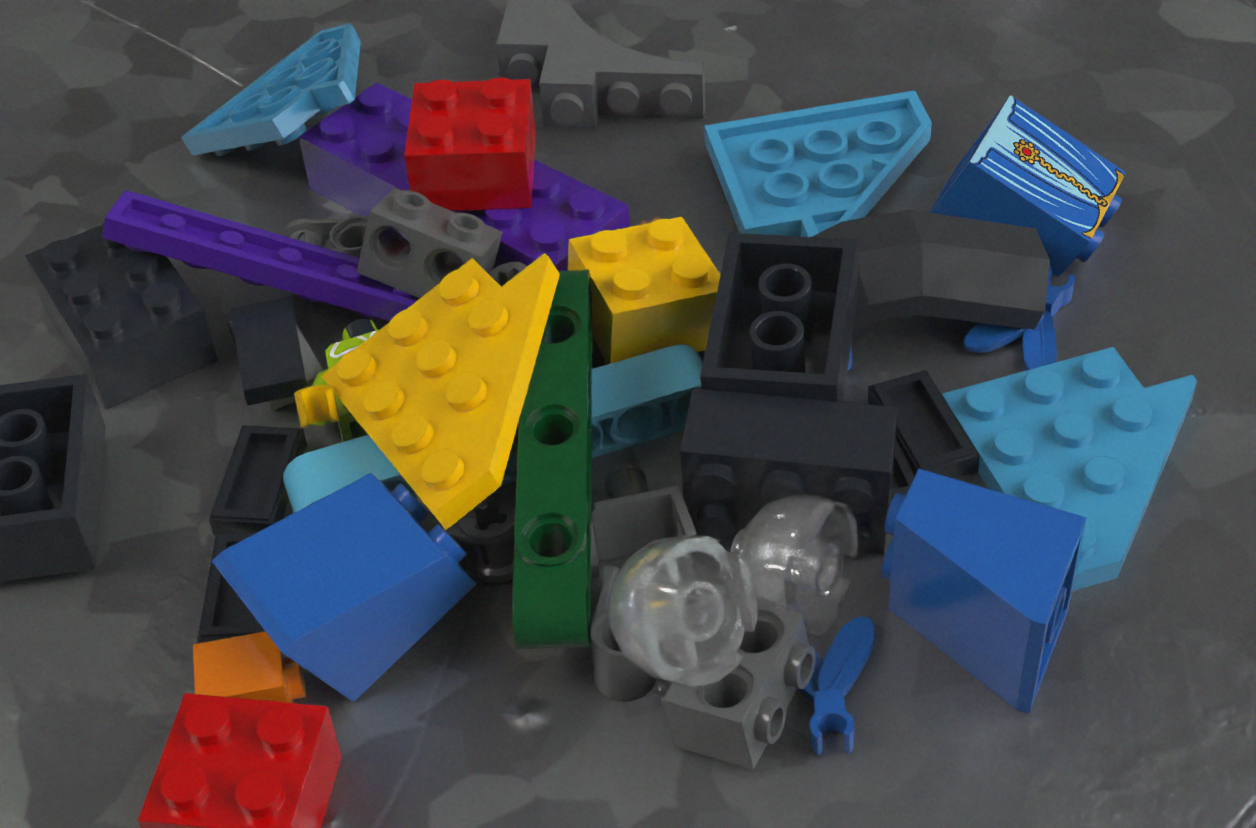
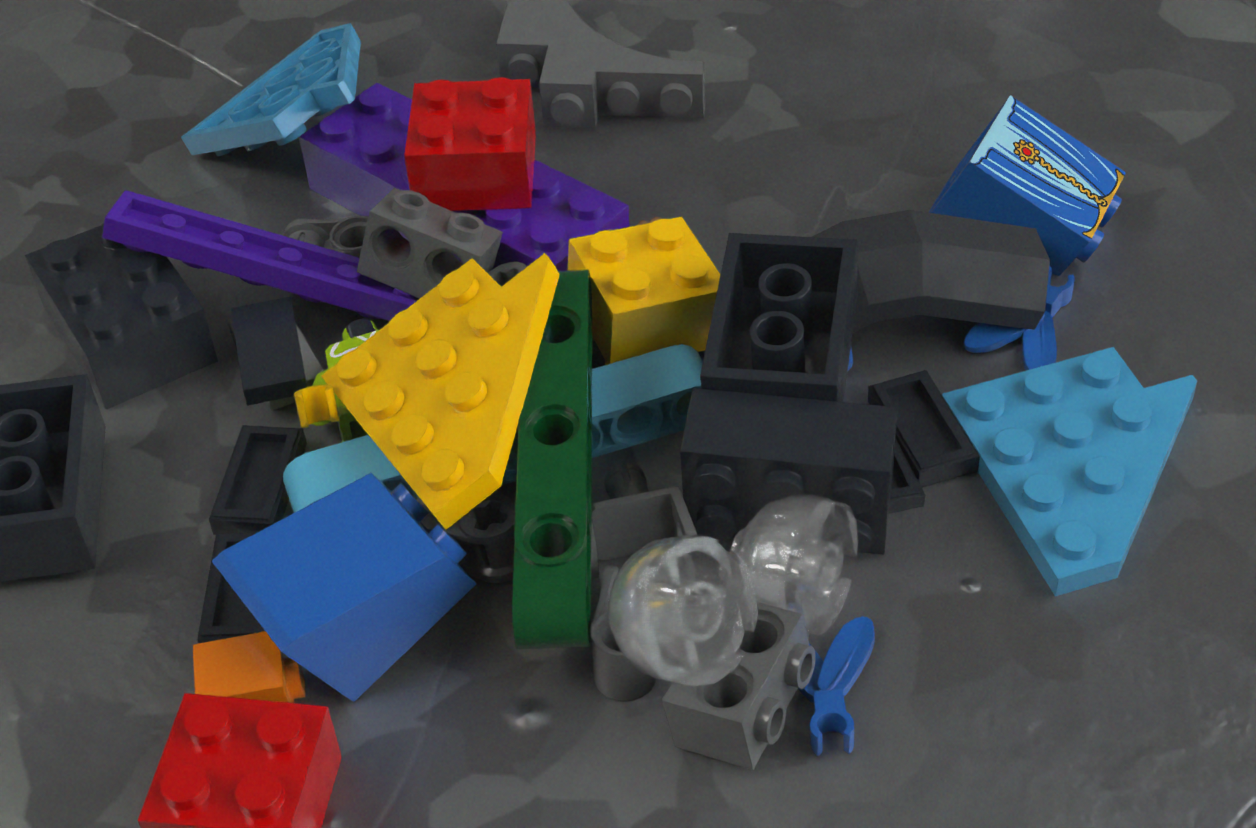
dark azure wing [704,90,932,237] -> none
blue slope [881,469,1087,714] -> none

